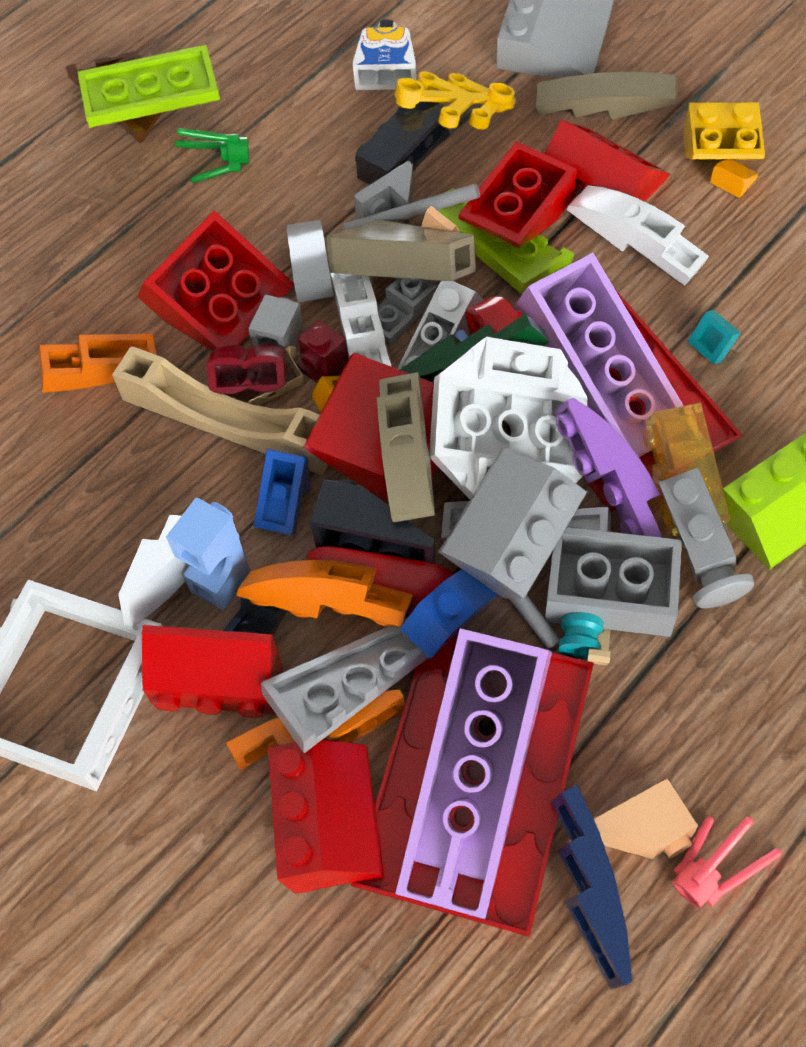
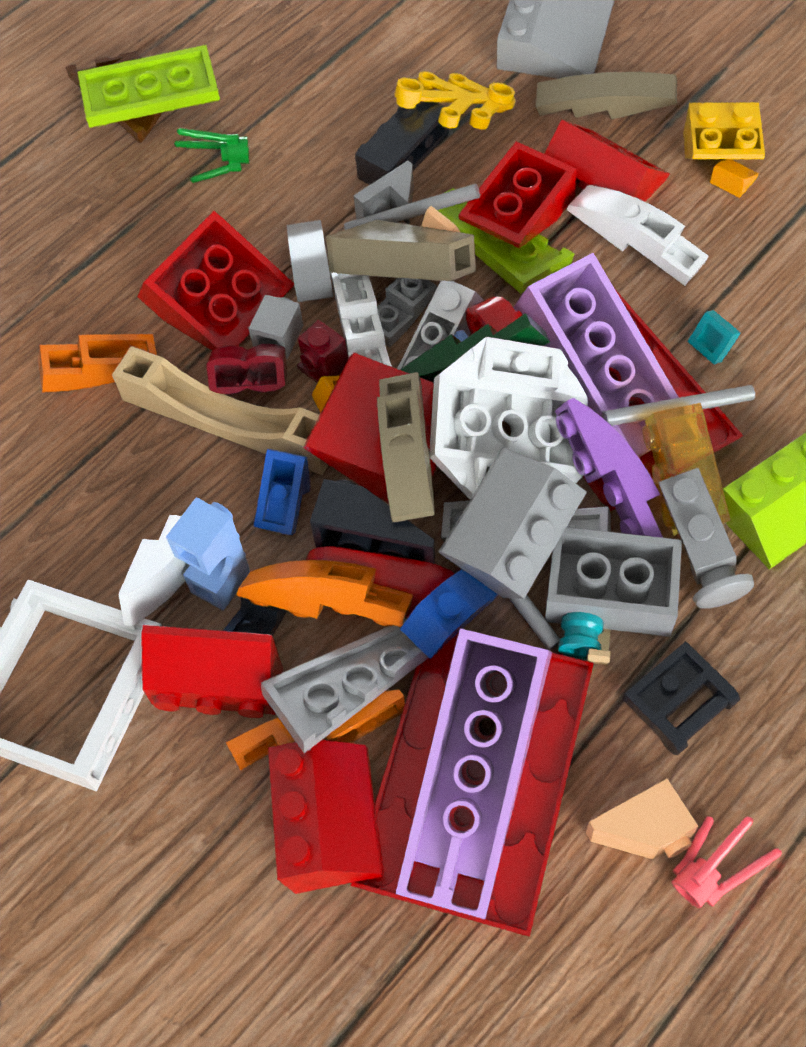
tan piece [248,346,303,406] -> none
white torso [353,19,416,90] -> none
dark blue slope [551,785,632,989] -> none
none -> light grey bar [602,385,755,426]
none -> black plate [622,641,740,755]

